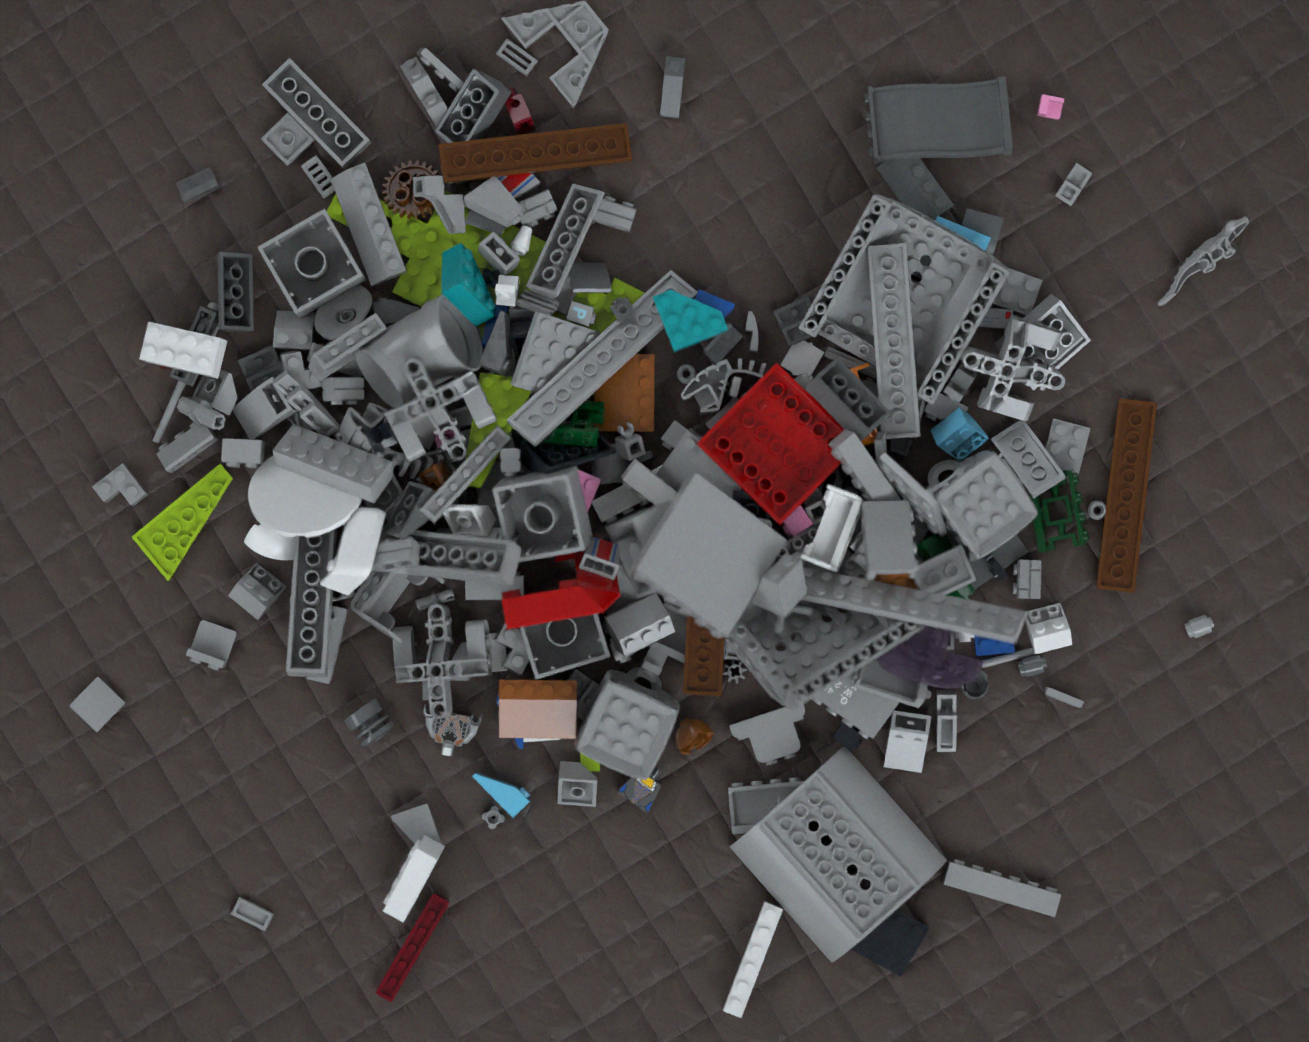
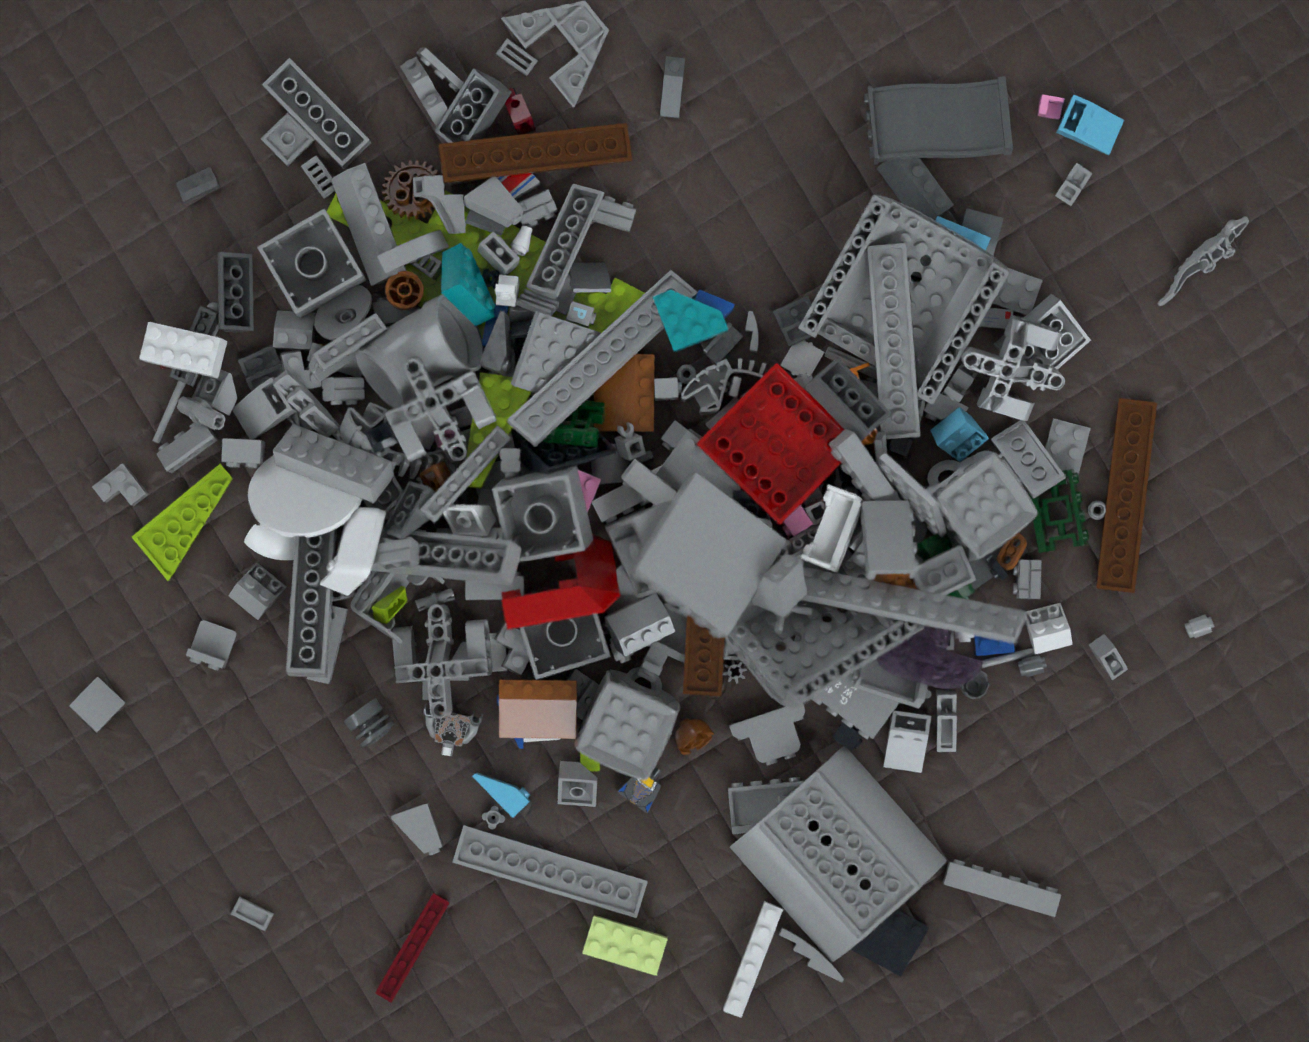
white brick [383,835,445,922] -> none
light grey torso [579,537,620,580] -> none
dark grey bracket [610,297,636,323] -> none
light grey tile [1044,687,1084,708] -> none
none -> lime slope [372,586,408,624]
none -> light grey slope [376,230,449,275]
none -> dark orange cylinder [385,271,424,311]
none -> light grey slope [410,254,442,281]
none -> light grey plate [453,825,648,918]
none -> yellowish green brick [583,915,668,976]
none -> light grey brick [654,378,682,401]
none -> light grey slope [779,927,844,982]
none -> dark orange plate [997,533,1027,570]
none -> medium azure slope [1056,95,1124,155]
none -> light grey slope [1089,634,1128,680]

